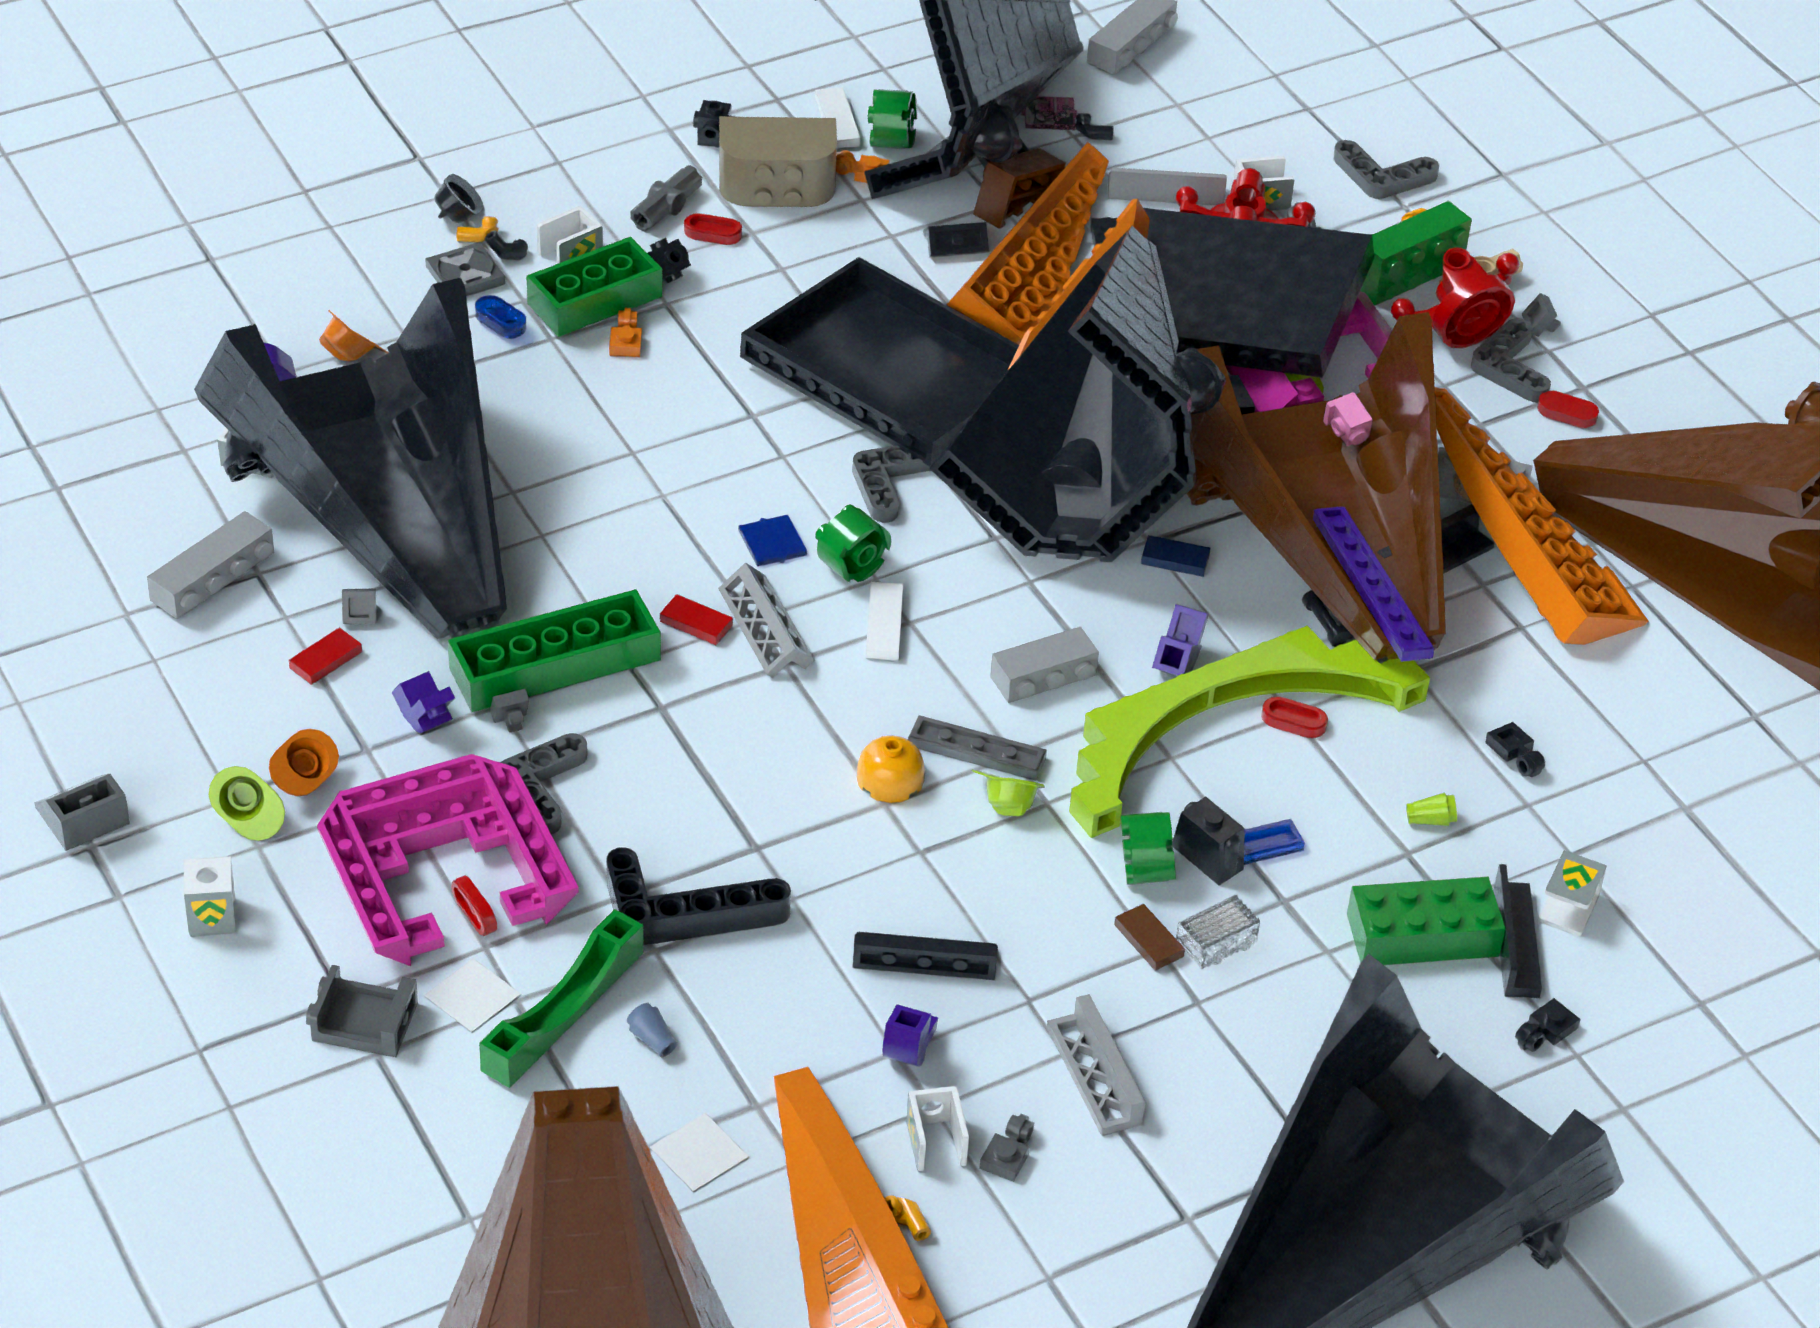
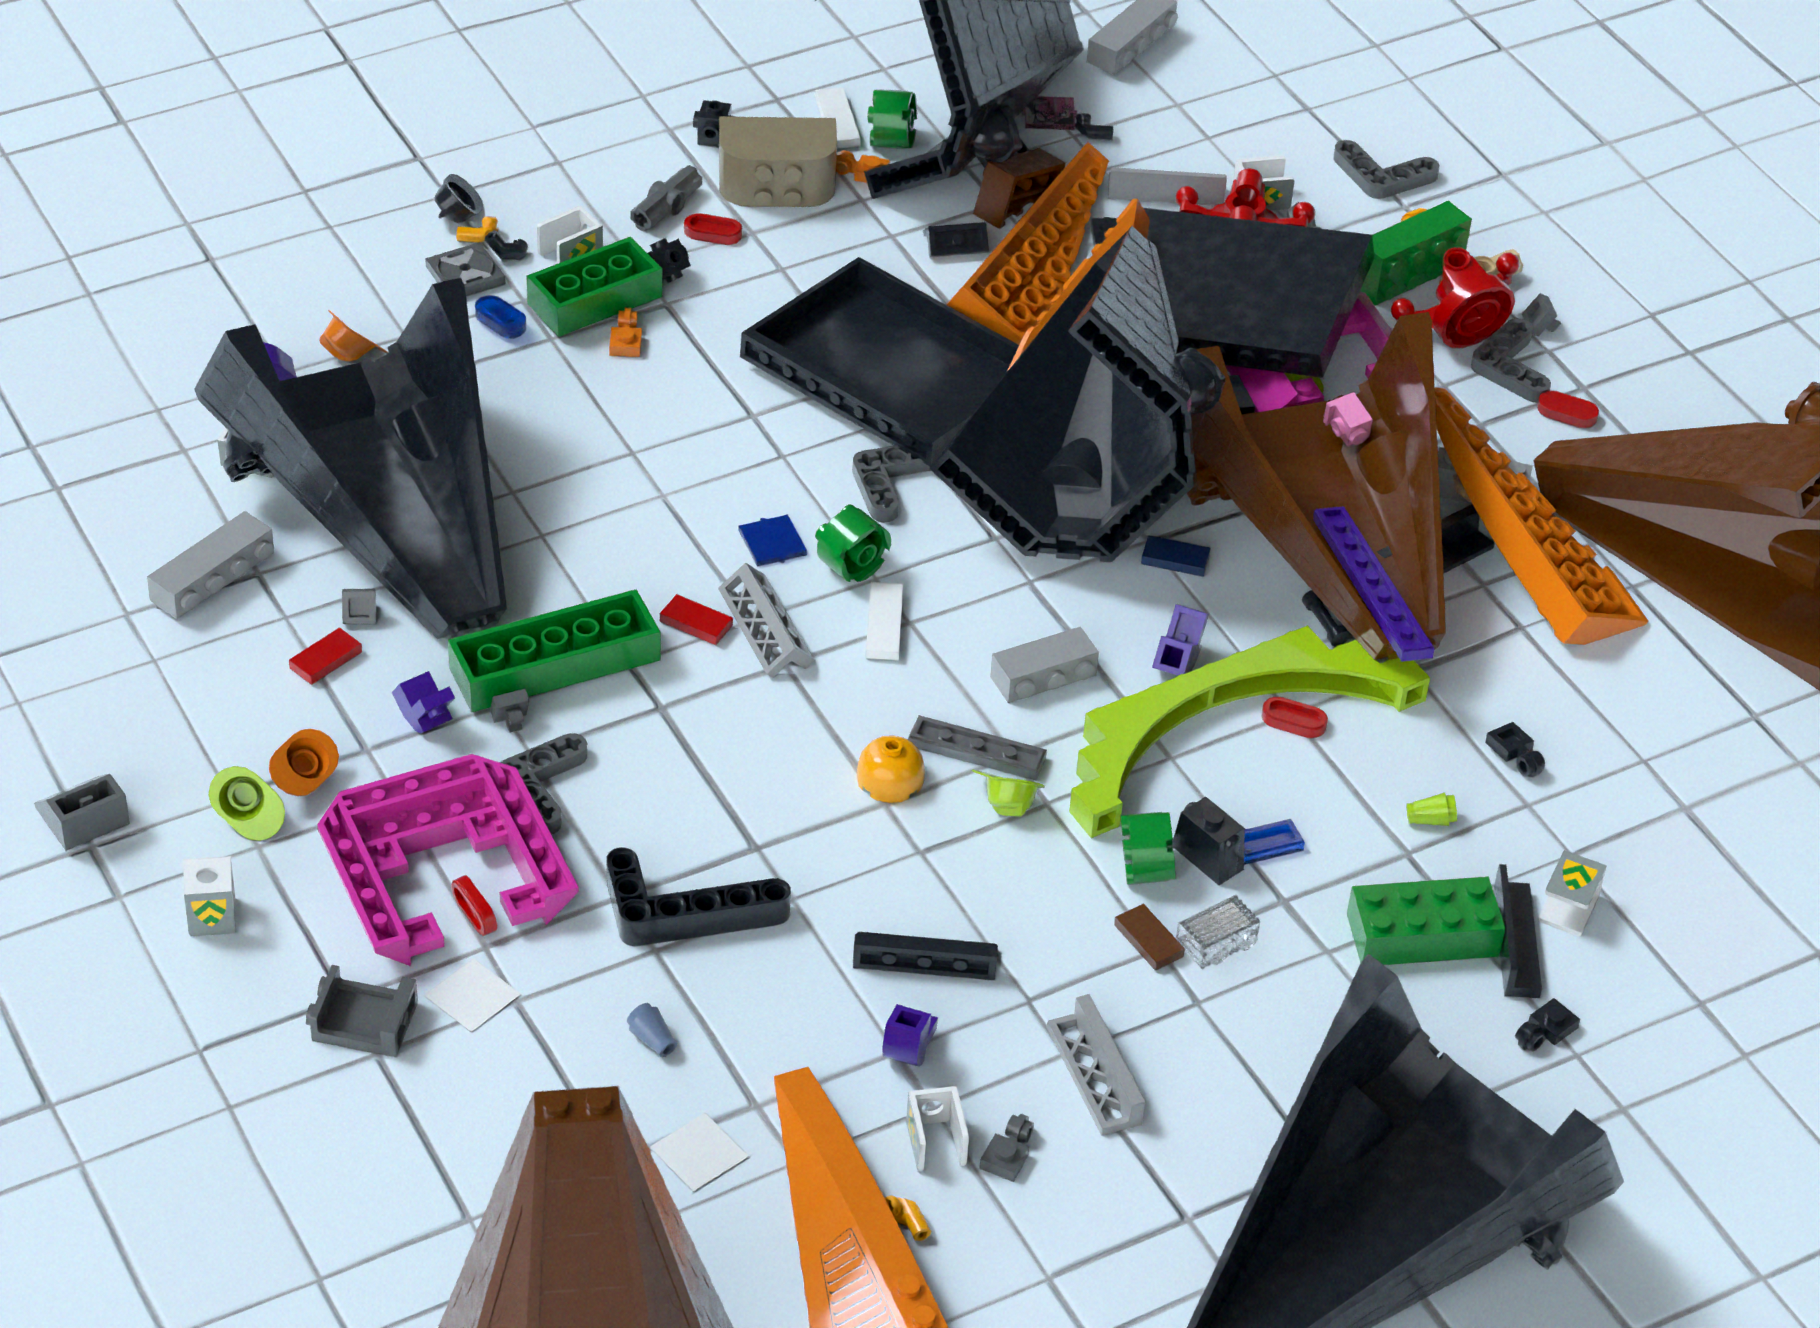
green arch [479,909,643,1088] -> none

